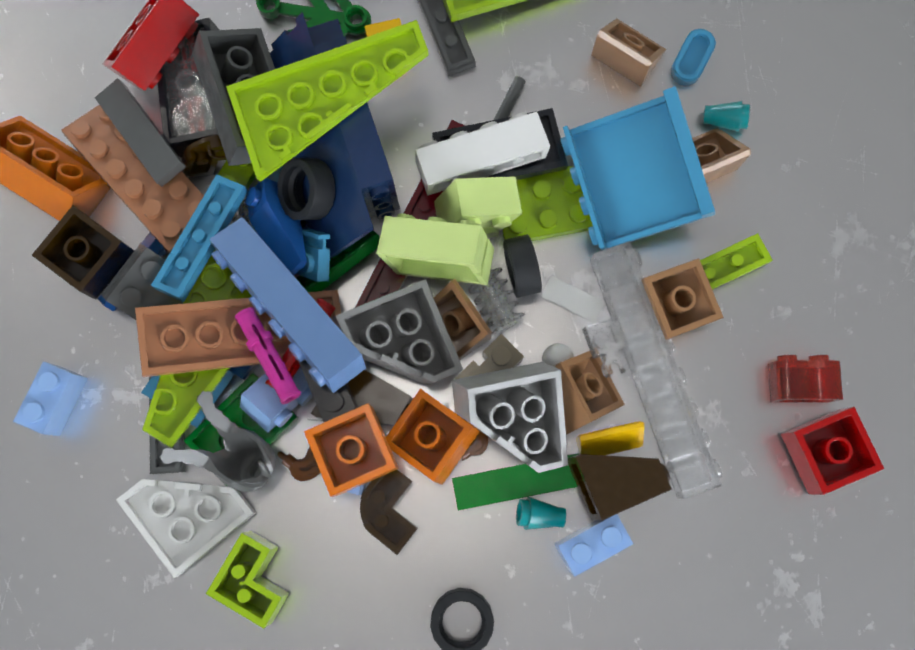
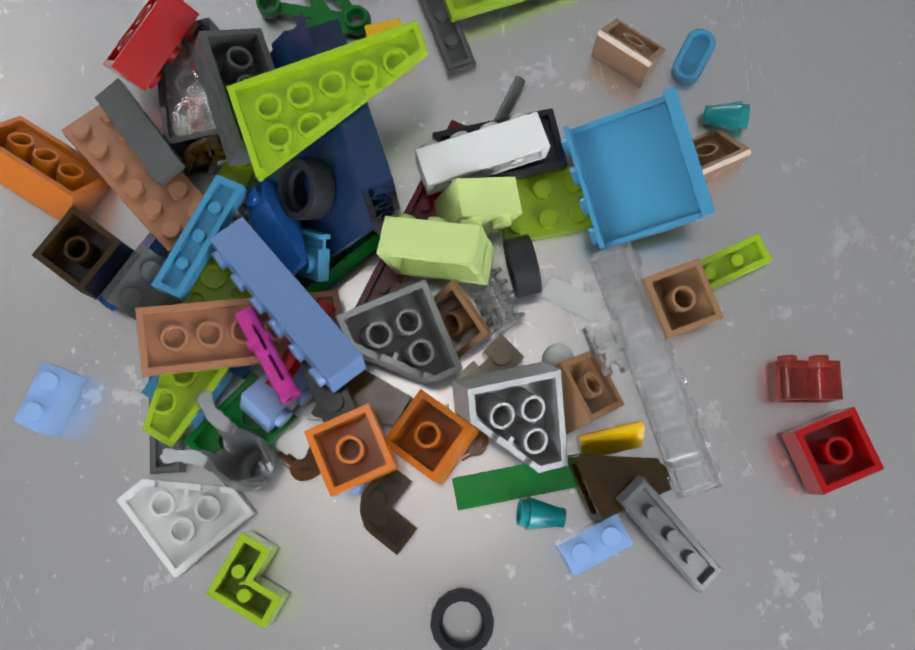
none -> dark grey tile [615,475,723,593]

